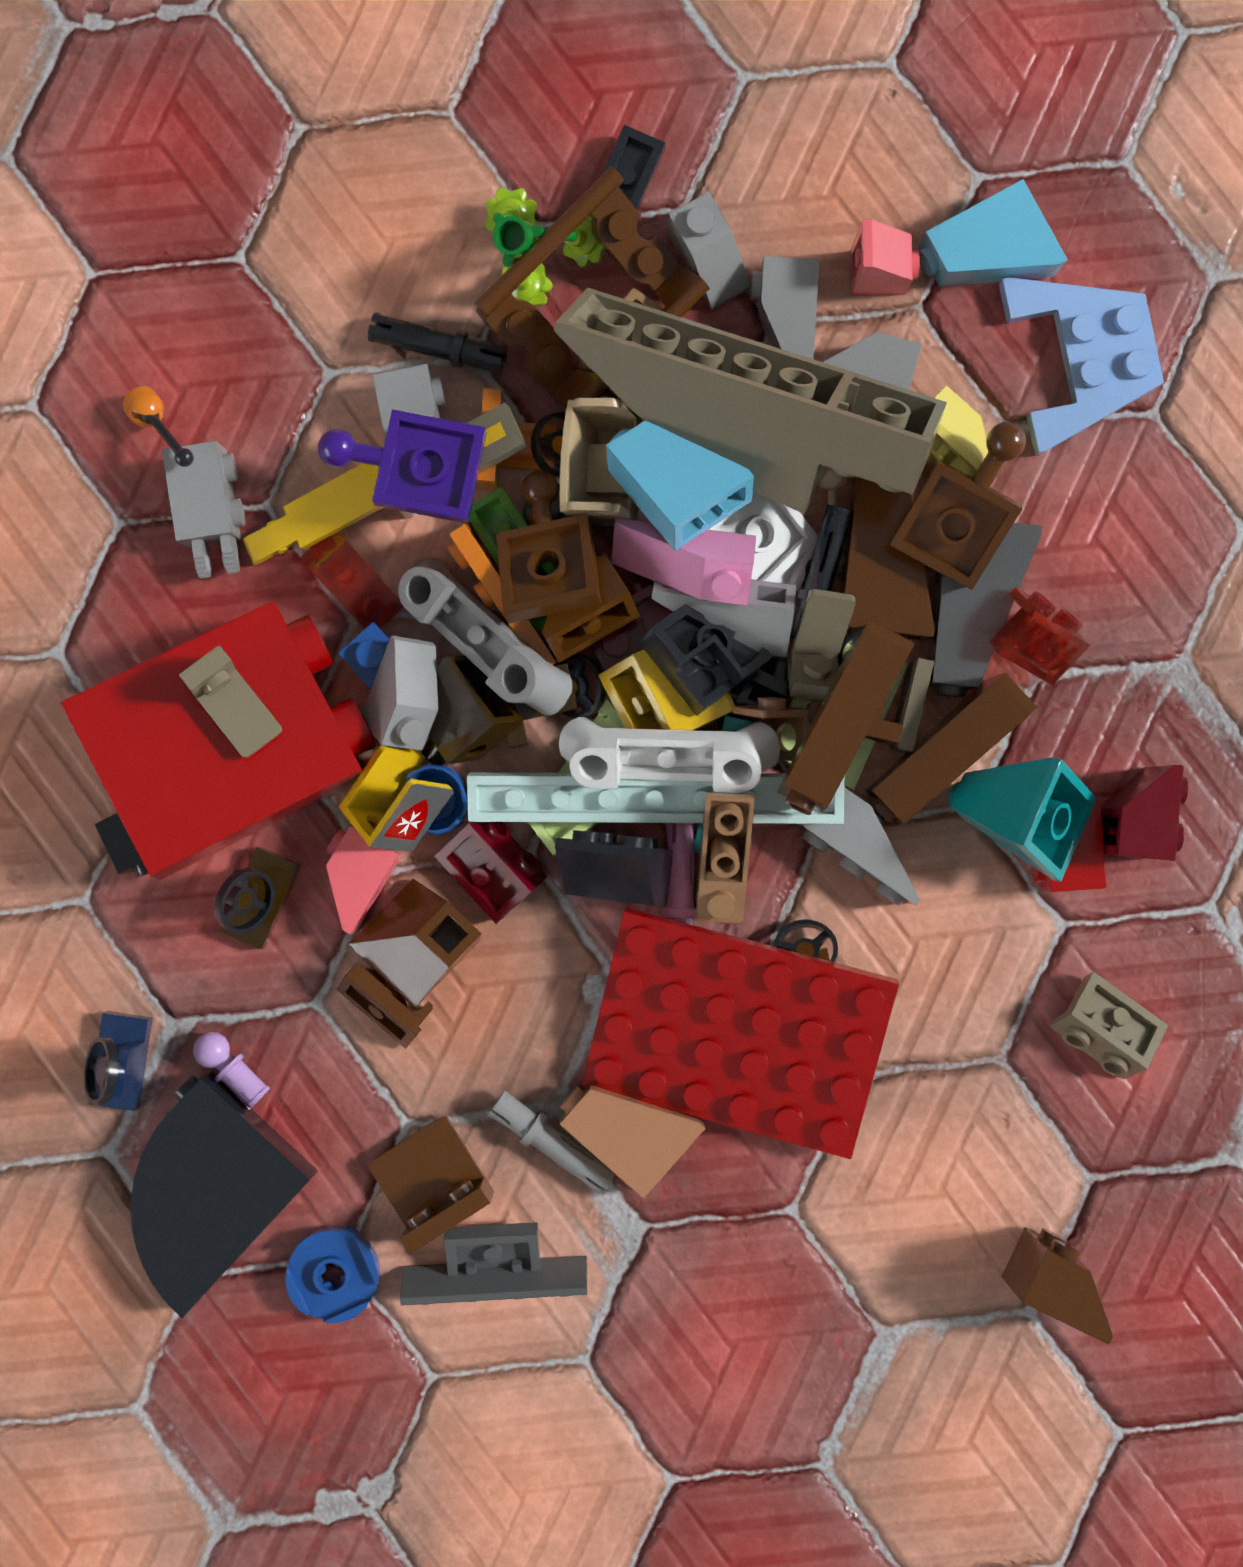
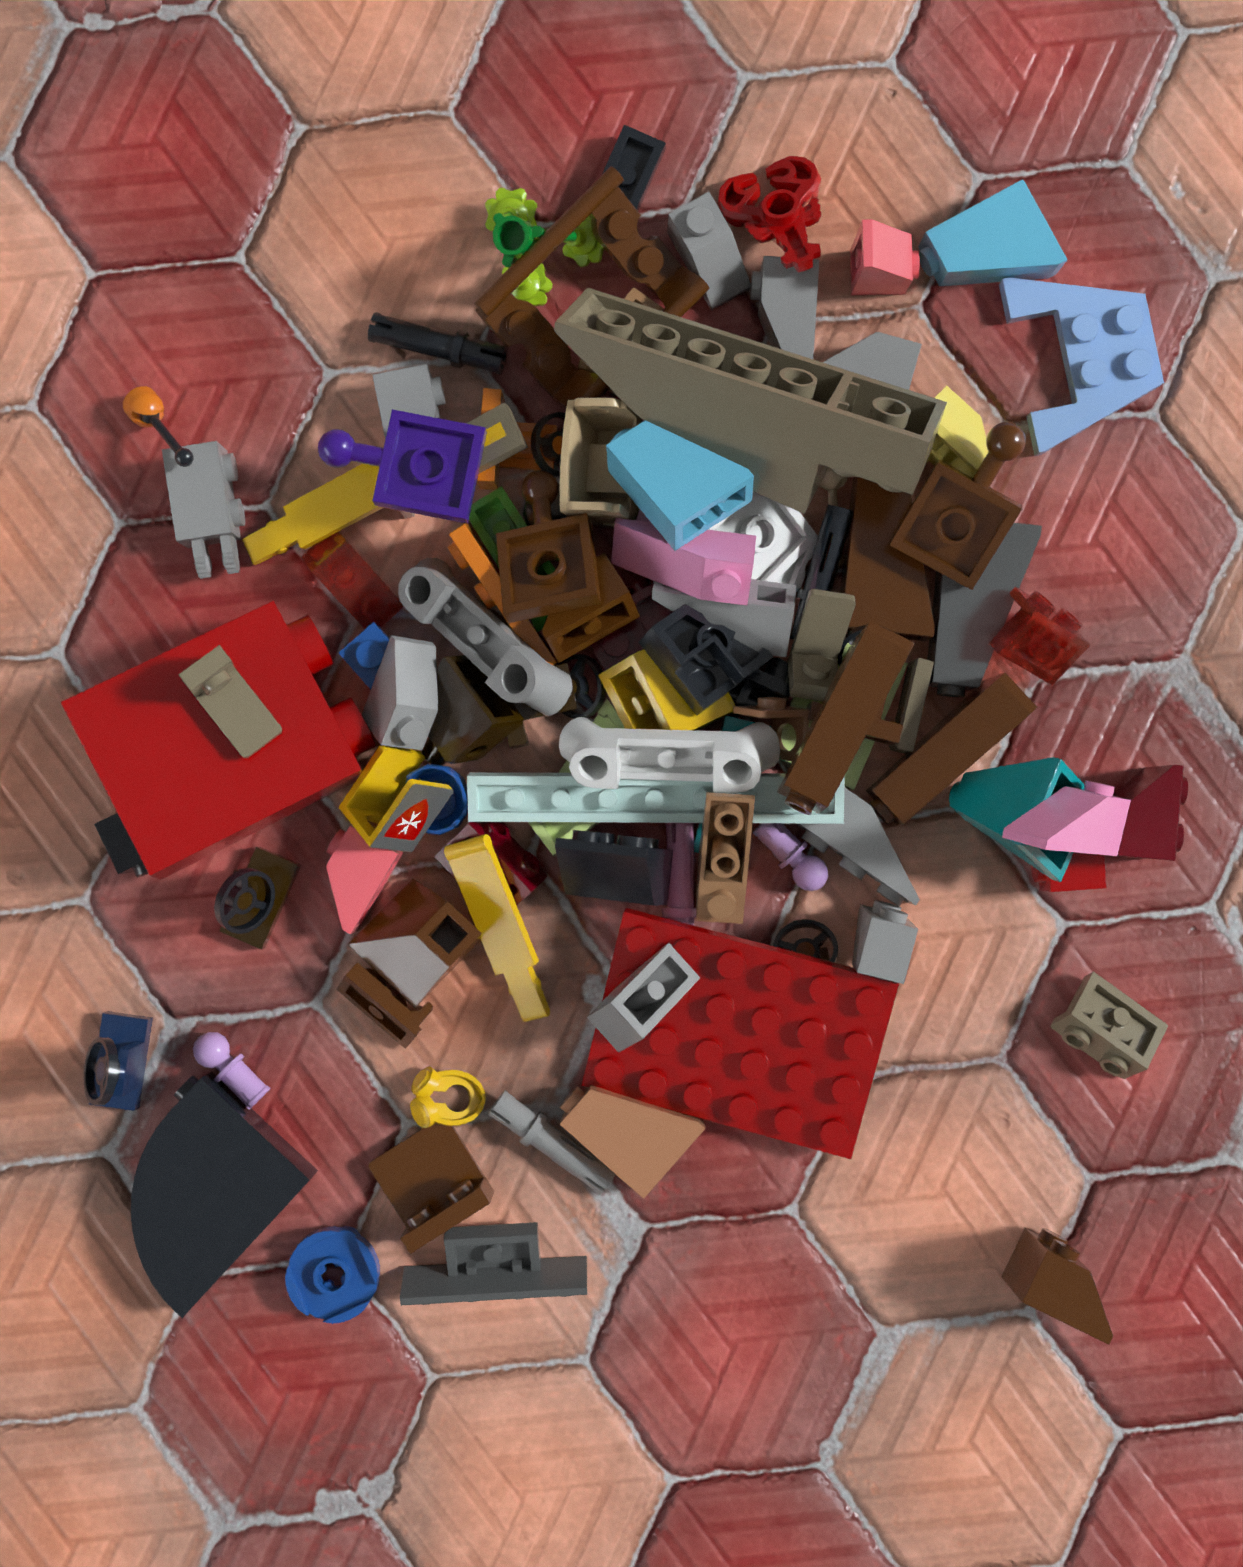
none -> yellow piece [410,1066,486,1128]
none -> yellow piece [444,834,550,1022]
none -> light grey slope [587,943,700,1052]
none -> red animal [717,156,821,273]
none -> lavender pin [753,823,828,891]
none -> light grey slope [852,900,918,984]
none -> bright pink slope [1002,781,1131,856]

